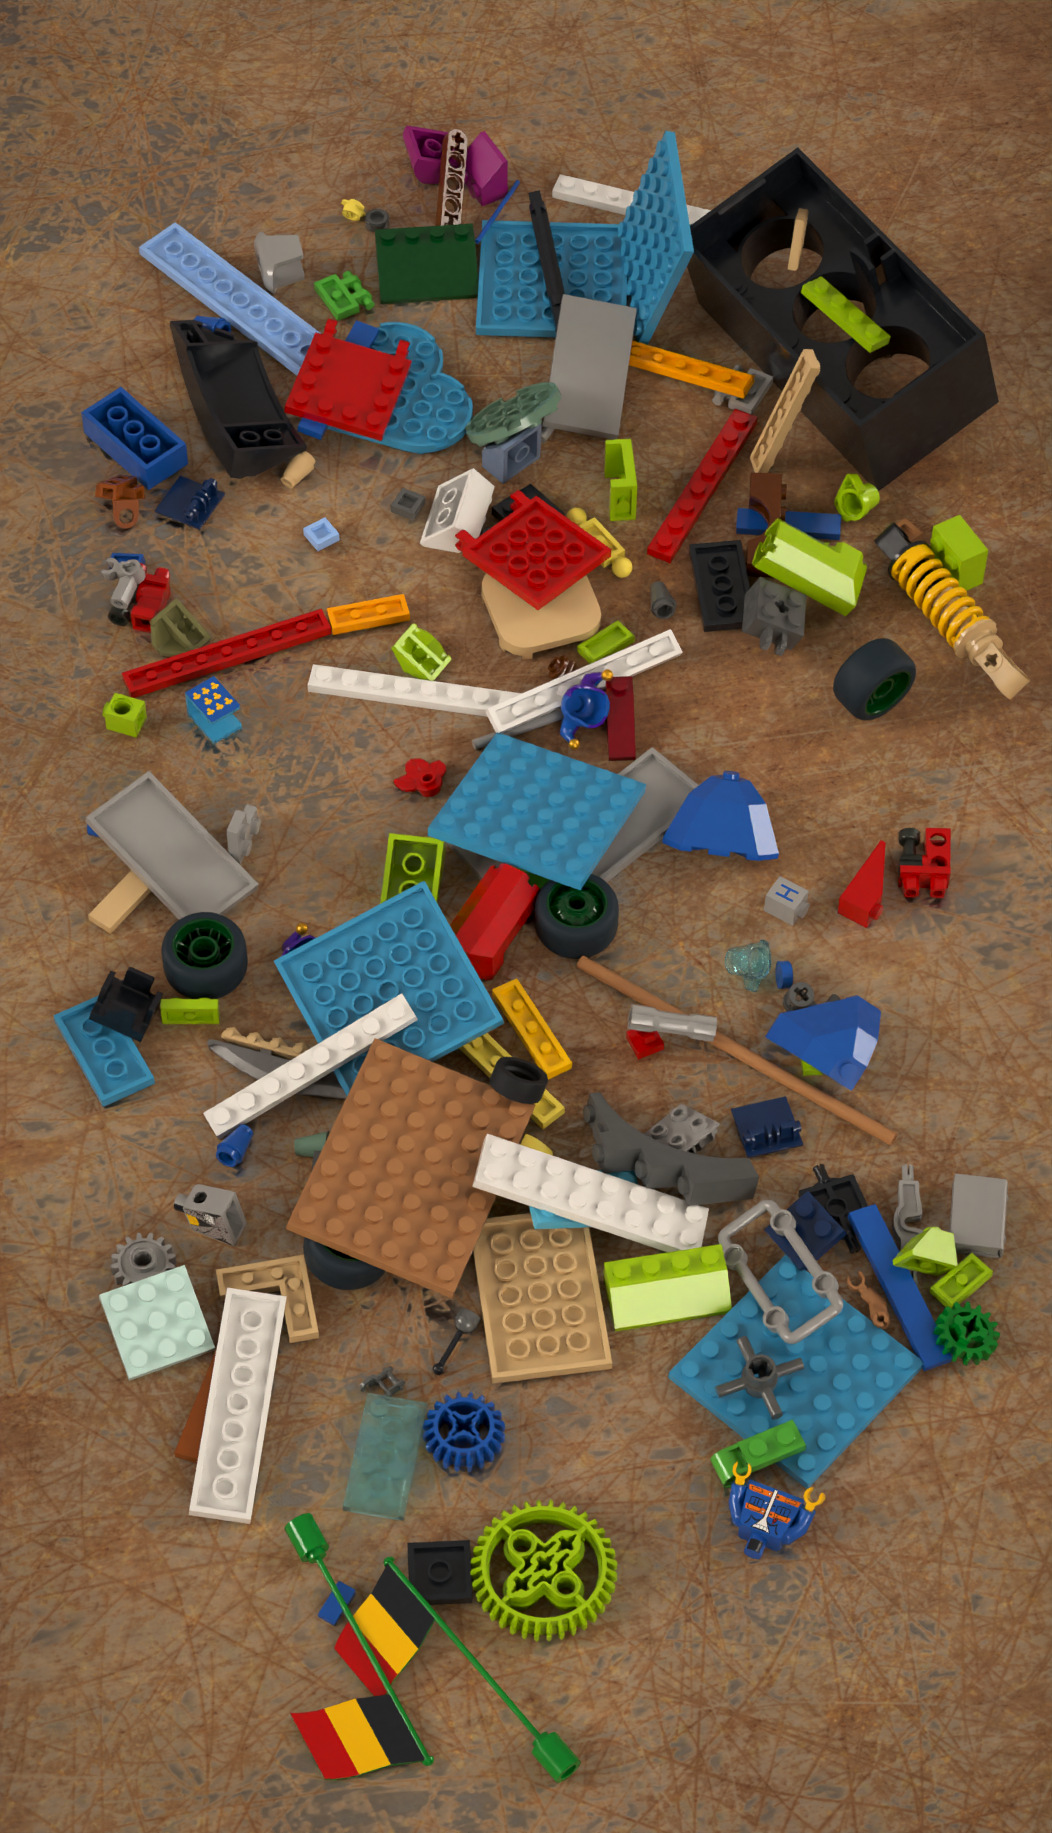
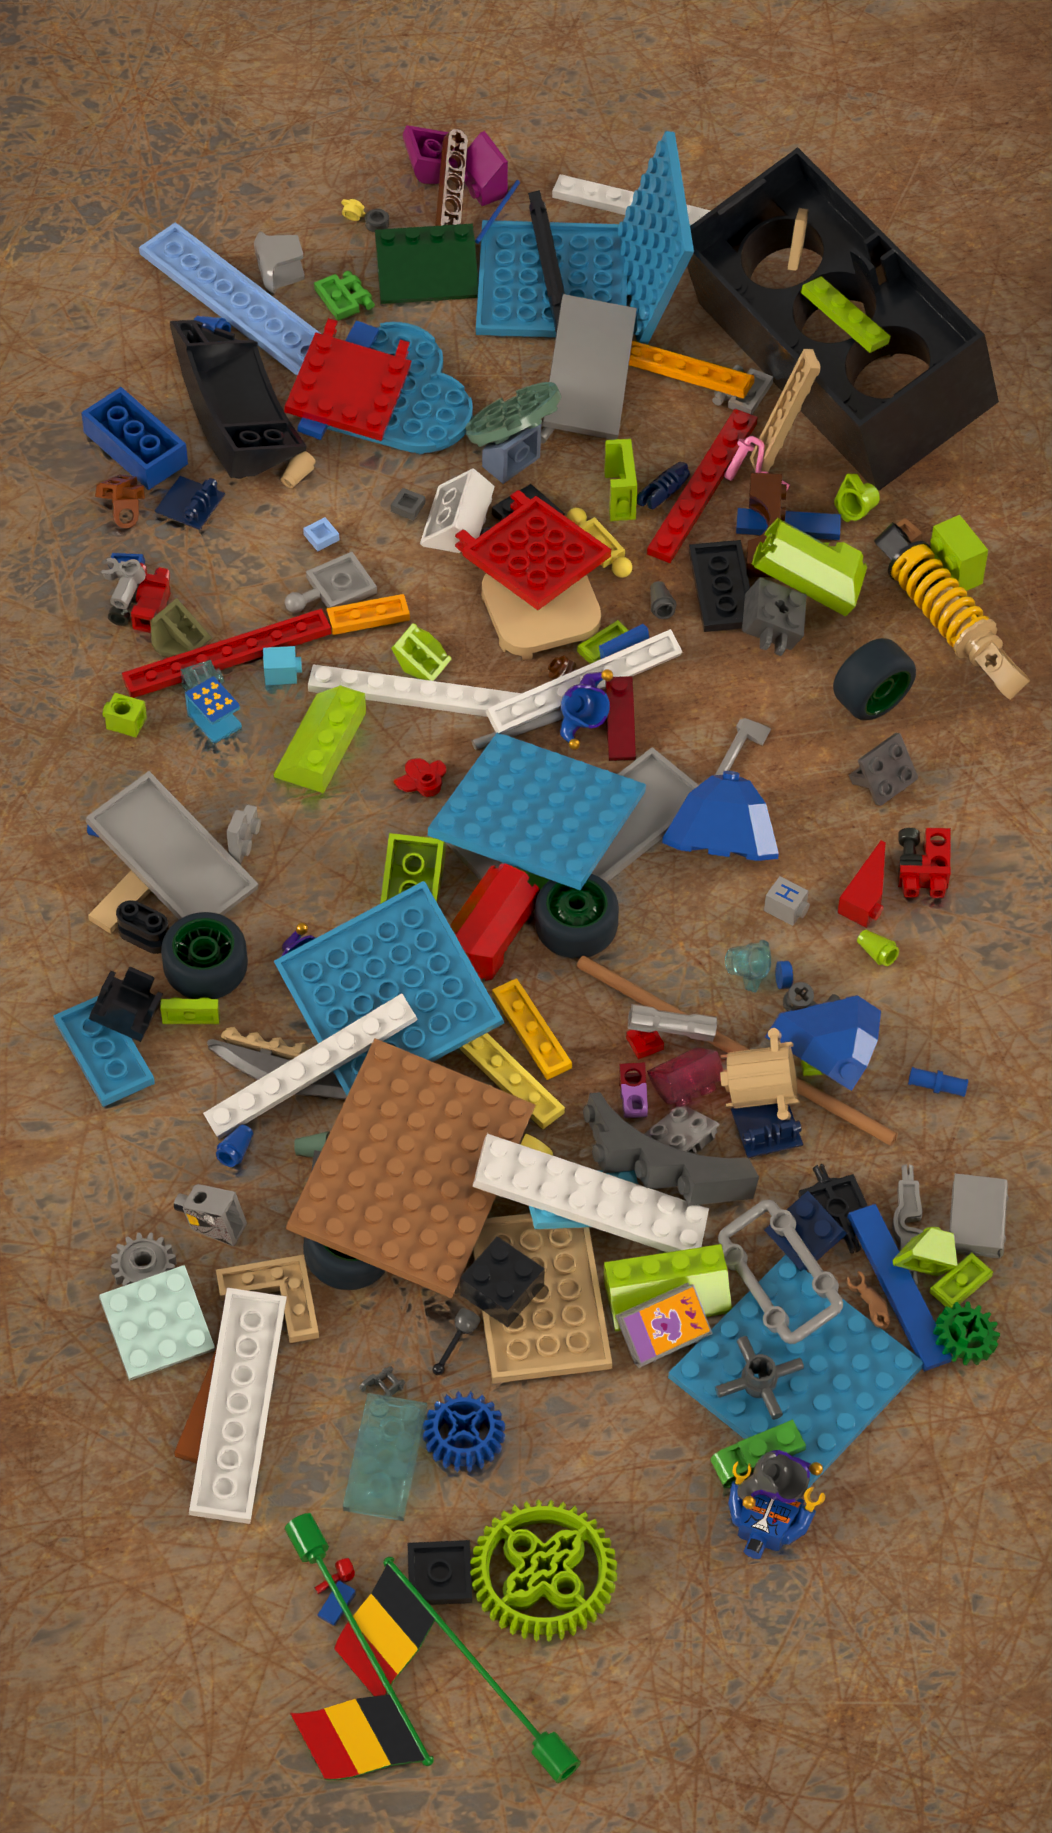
black tyre [490,1057,548,1104] -> none
none -> black brick [116,900,169,954]
none -> clear light blue brick [180,660,224,692]
none -> medium azure brick [263,646,302,685]
none -> lime slope [274,685,366,793]
none -> light grey plate [285,552,377,613]
none -> red hand [314,1558,355,1594]
none -> black brick [460,1236,545,1328]
none -> blue tile [599,624,649,659]
none -> piece [615,1283,712,1368]
none -> leg [618,1062,648,1118]
none -> dark blue hinge [637,462,690,509]
none -> clear pink brick [647,1047,723,1107]
none -> light grey piece [715,718,771,775]
none -> tan container [720,1028,800,1121]
none -> bright pink piece [724,436,790,492]
none -> dark grey piece [737,1450,823,1509]
none -> flat silver bracket [849,733,918,806]
none -> lime cone [857,929,899,966]
none -> blue pin [908,1067,968,1097]

